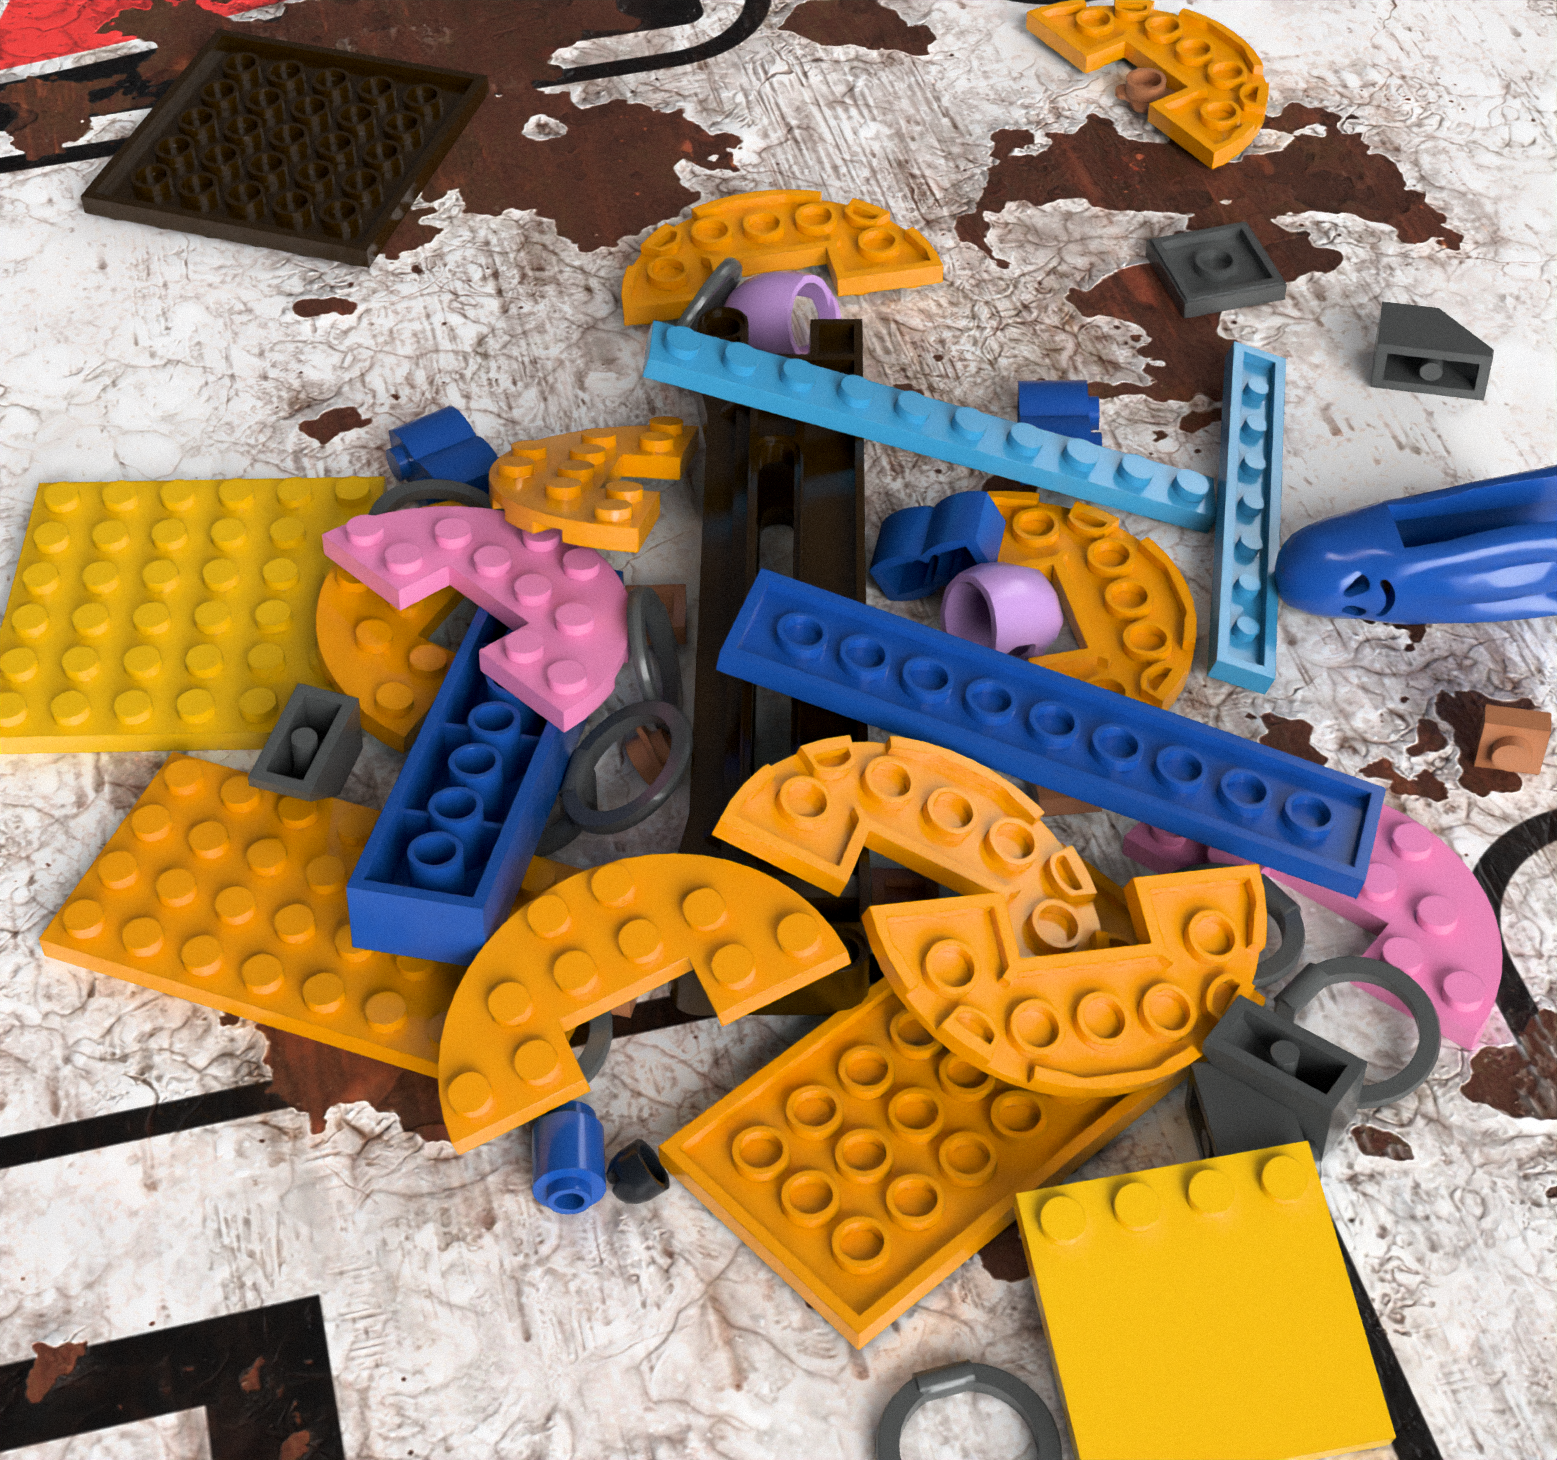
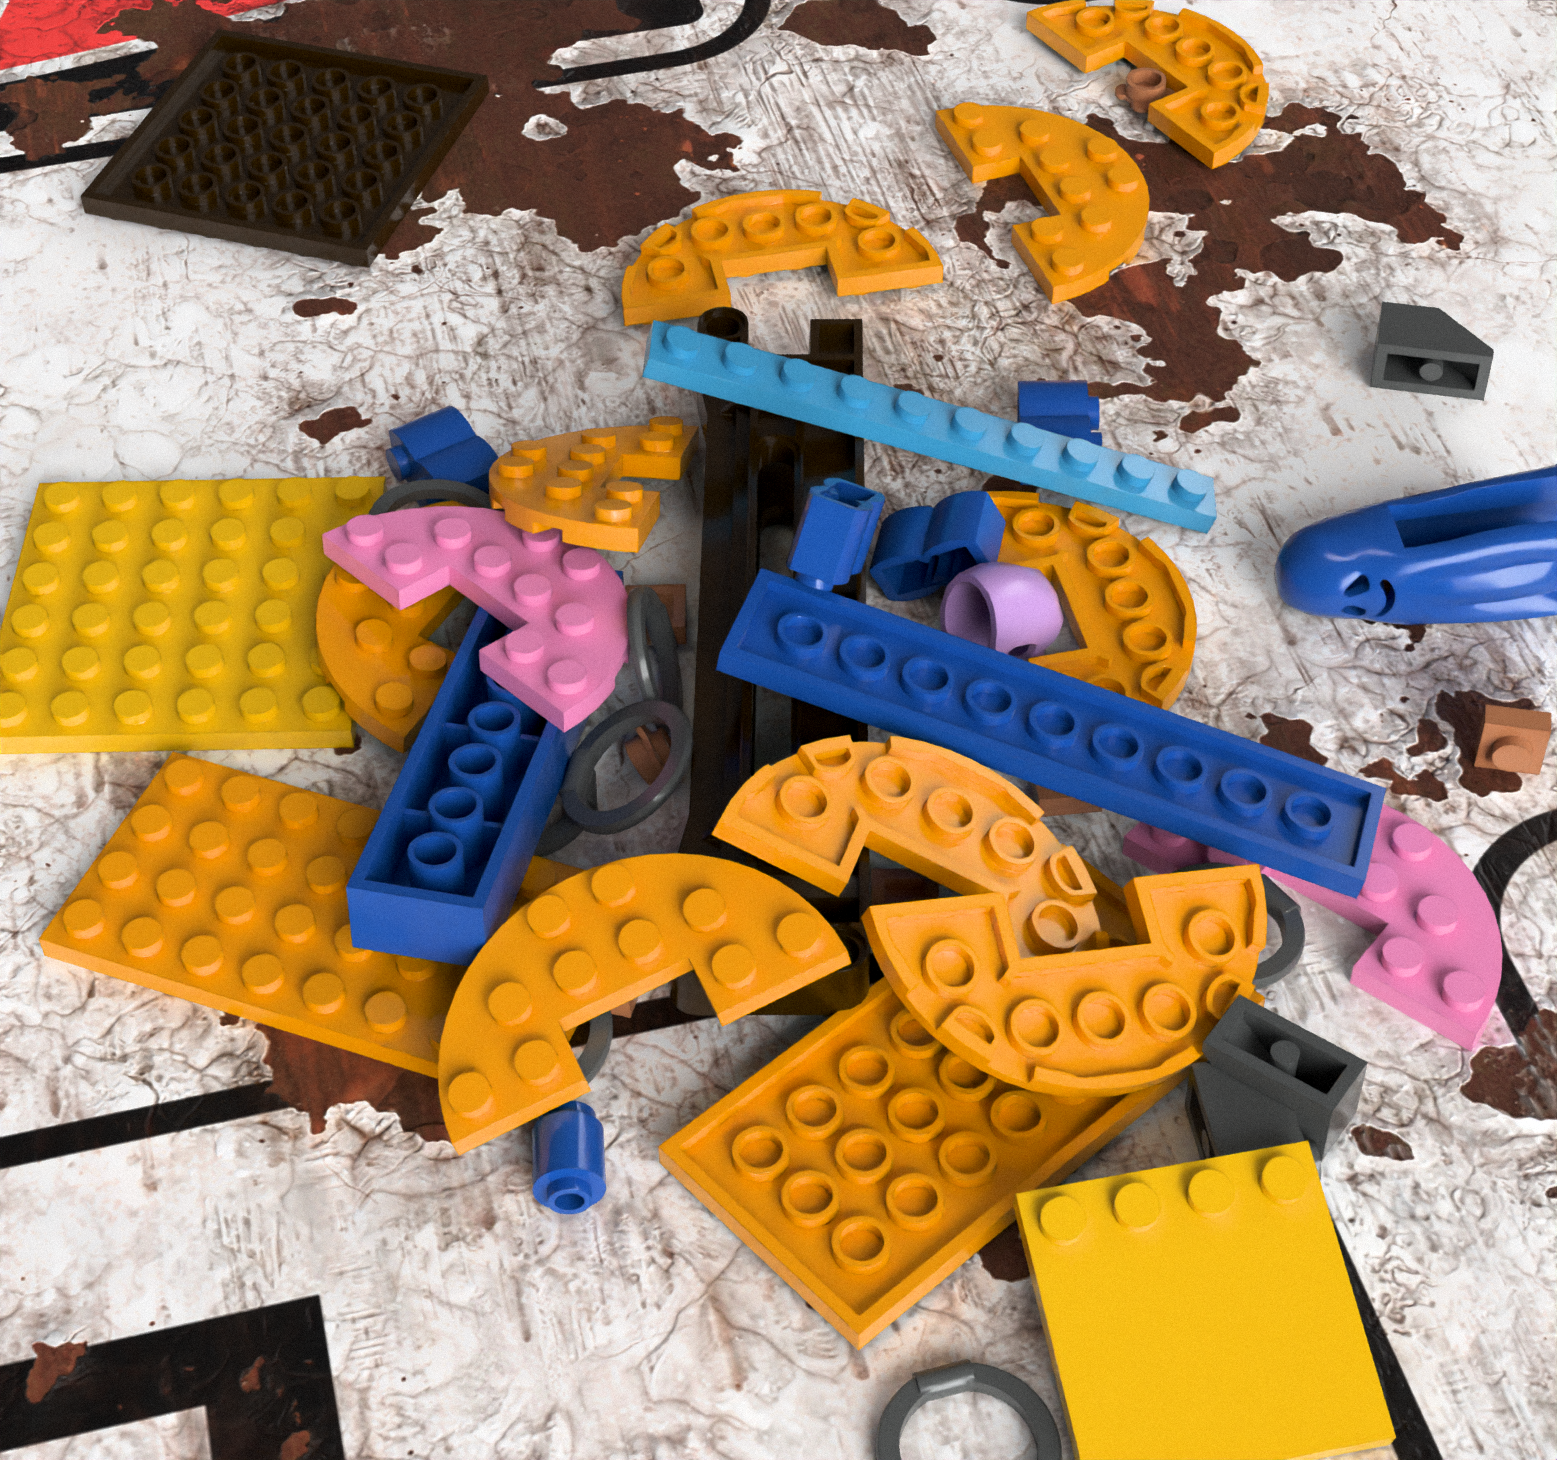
dark grey slope [248,683,363,802] -> none
black hinge [606,1139,670,1204] -> none
dark grey piece [675,257,743,332] -> none
lavender piece [724,271,842,354] -> none
dark grey tile [1145,221,1287,319] -> none
dark azure plate [1207,341,1286,695] -> none
dark grey piece [1273,956,1441,1109] -> none
none -> blue brick [786,478,886,591]
none -> light orange plate [935,102,1150,304]

